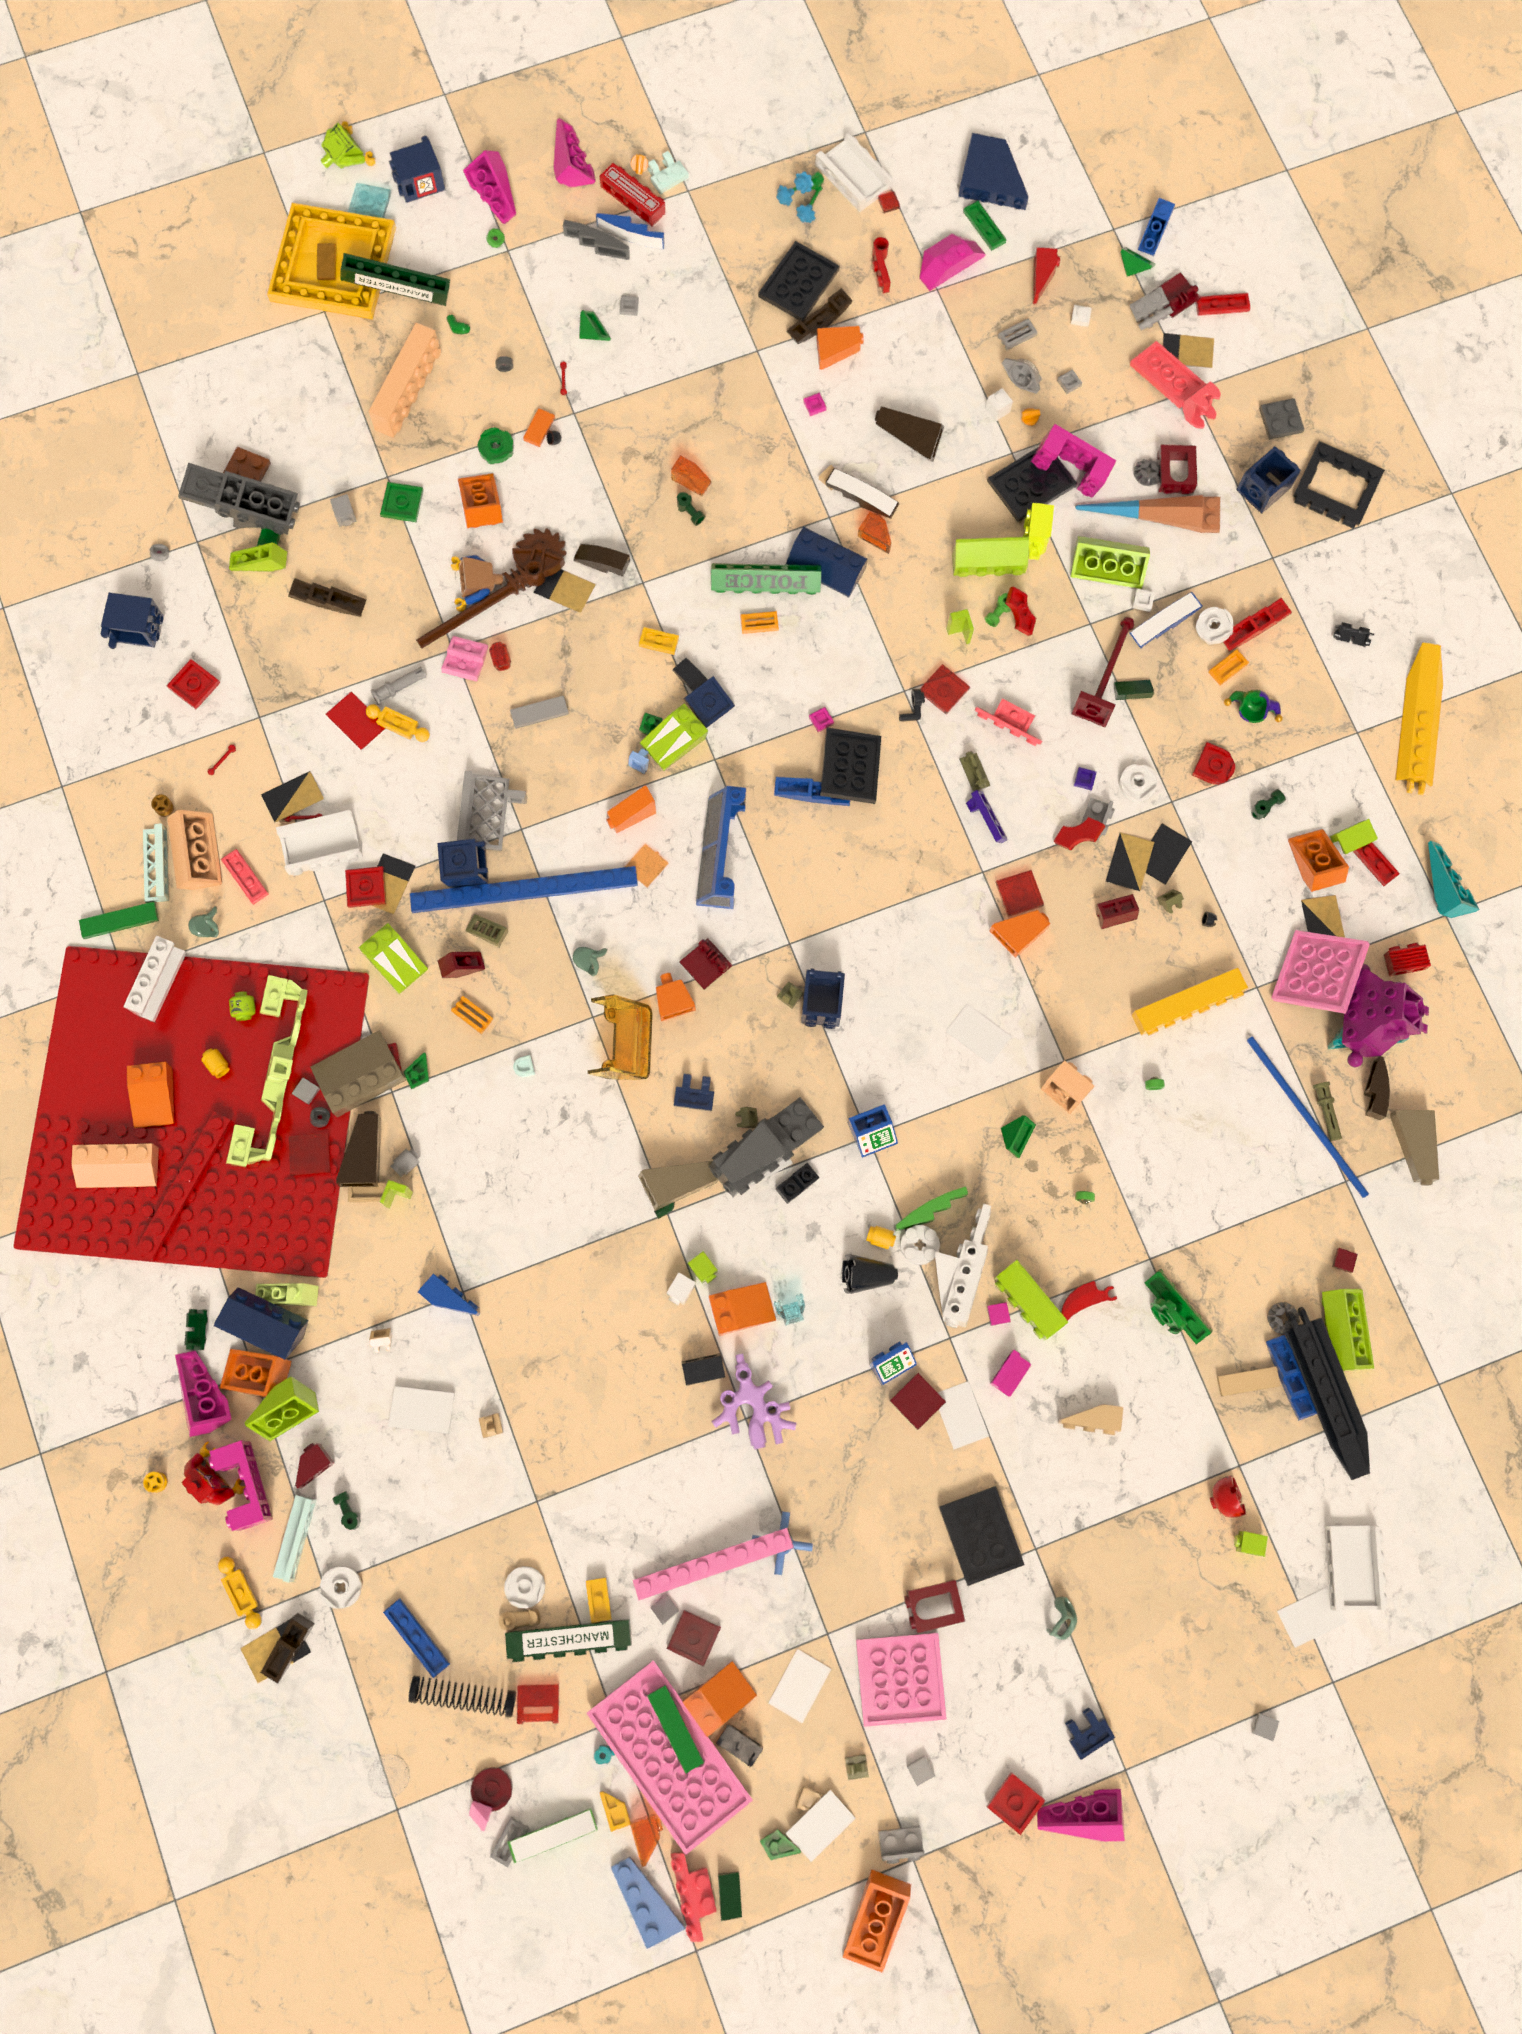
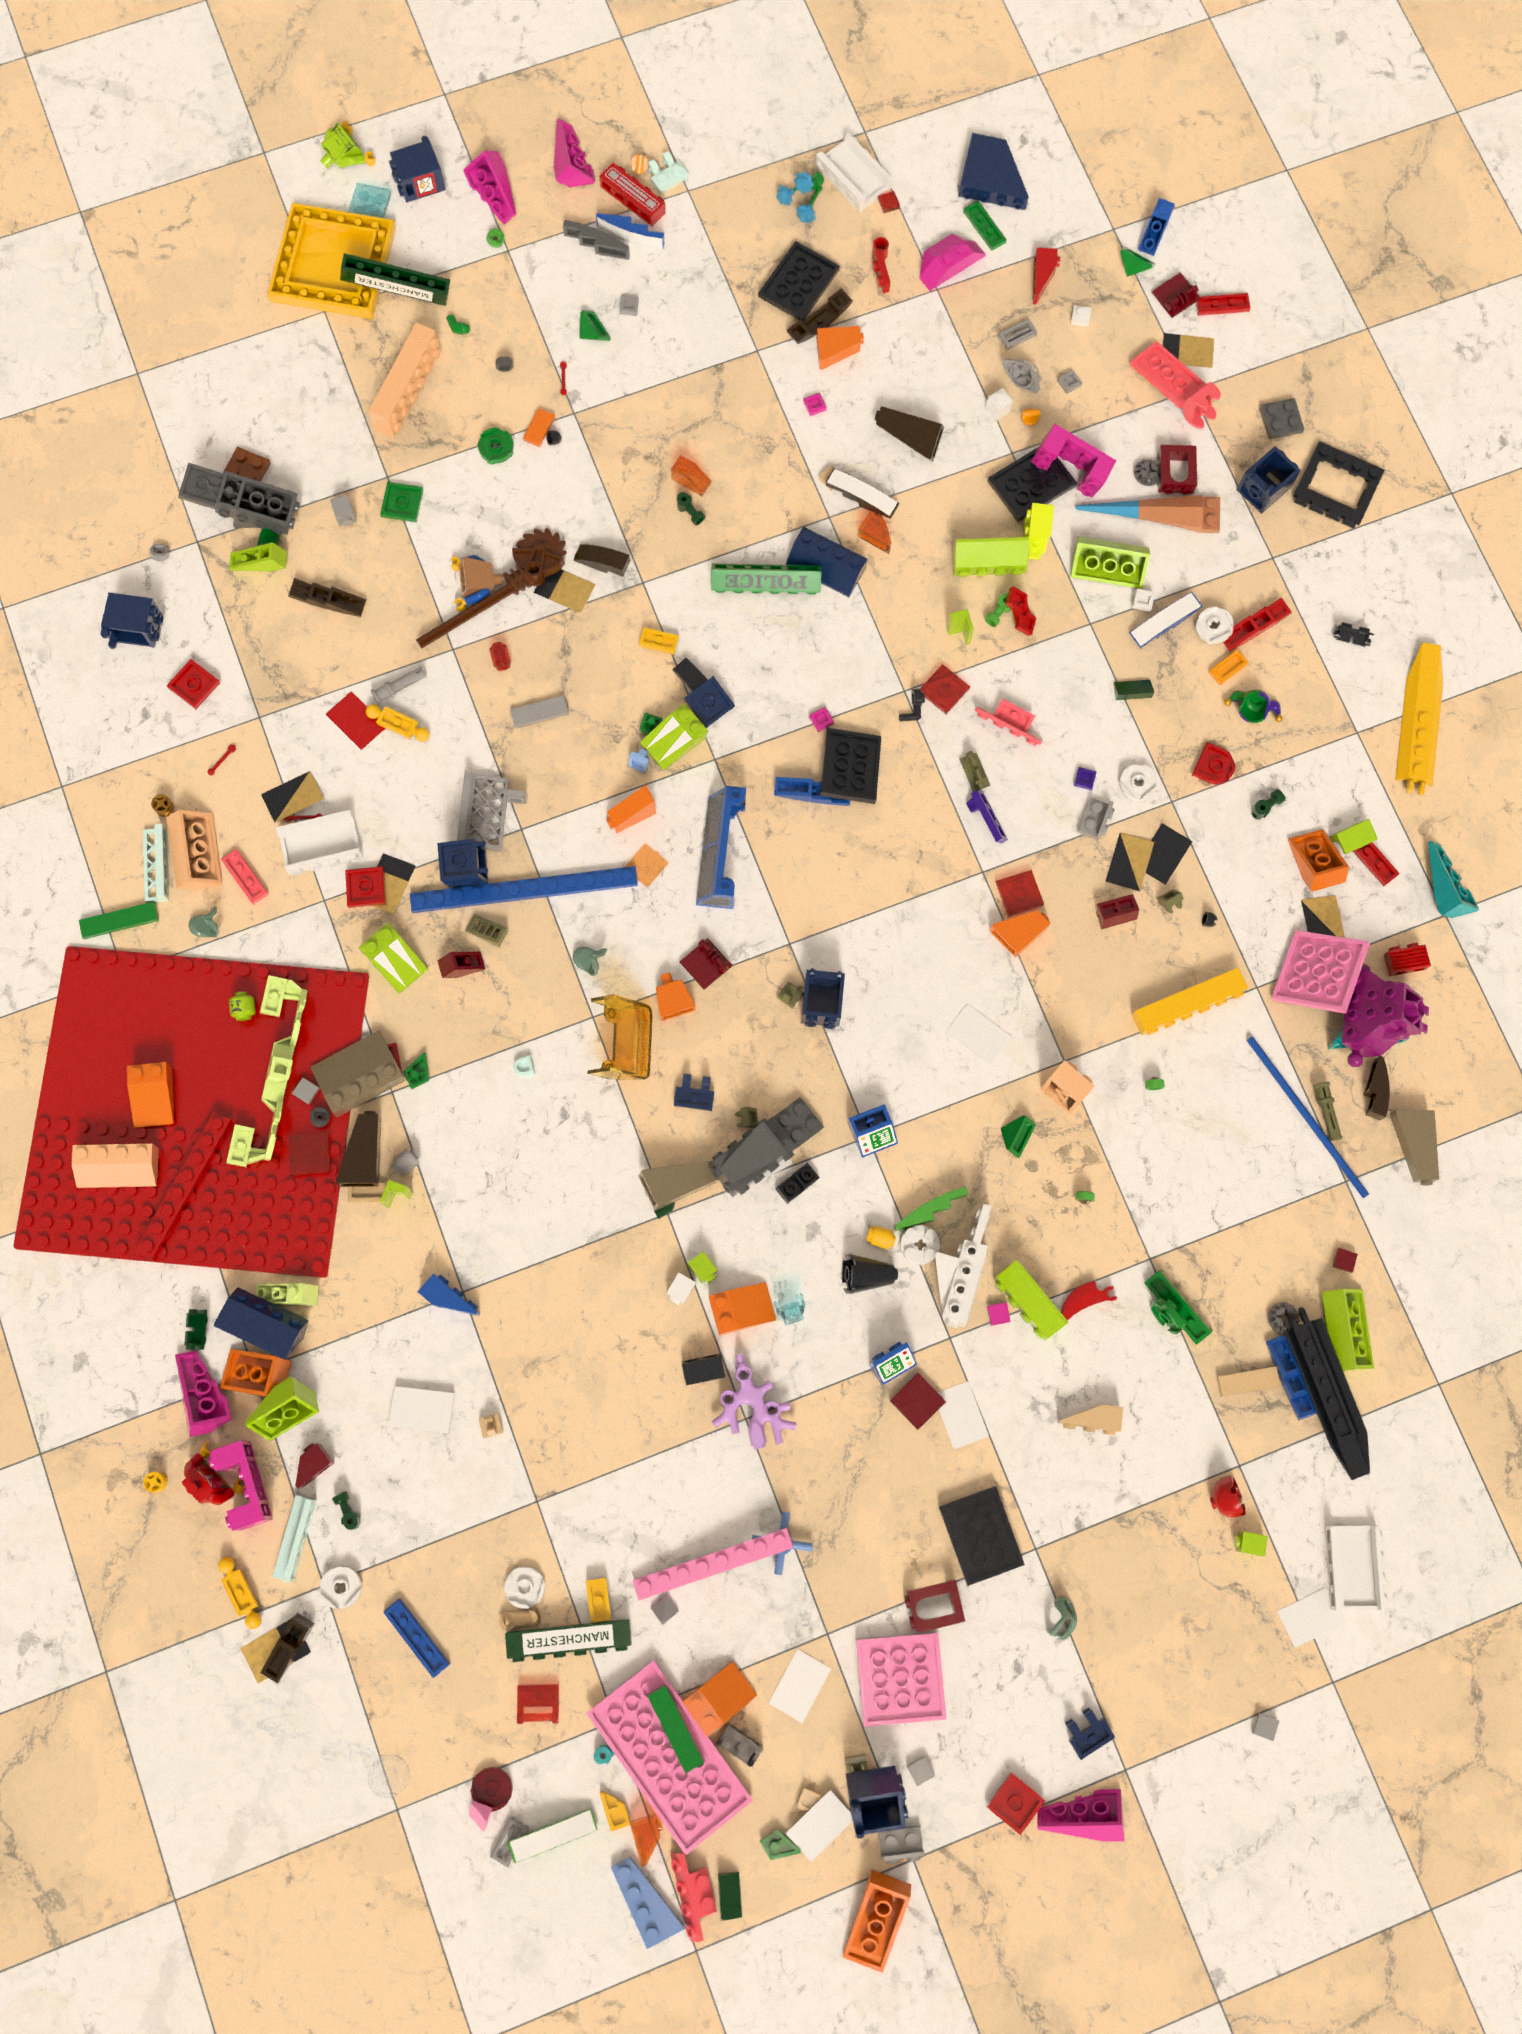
white panel [123,936,187,1022] -> none
yellow brick [201,1049,230,1078] -> none
pearl gold tile [317,243,336,280] -> none
tan tile [369,1328,392,1353] -> none
black piece [408,1675,516,1718] -> none
bright pink slope [441,636,488,681] -> none
light orange tile [451,996,493,1034] -> none
orange slope [458,473,503,528] -> none
dark red tile [667,1610,721,1667] -> none
light orange tile [740,611,779,634] -> none
dark pink panel [990,1350,1031,1397] -> none
red tile [1054,817,1106,851] -> none
dark red tile [1071,617,1134,728] -> none
light grey plate [1129,286,1173,331] -> none
none -> dark blue container [846,1766,909,1839]

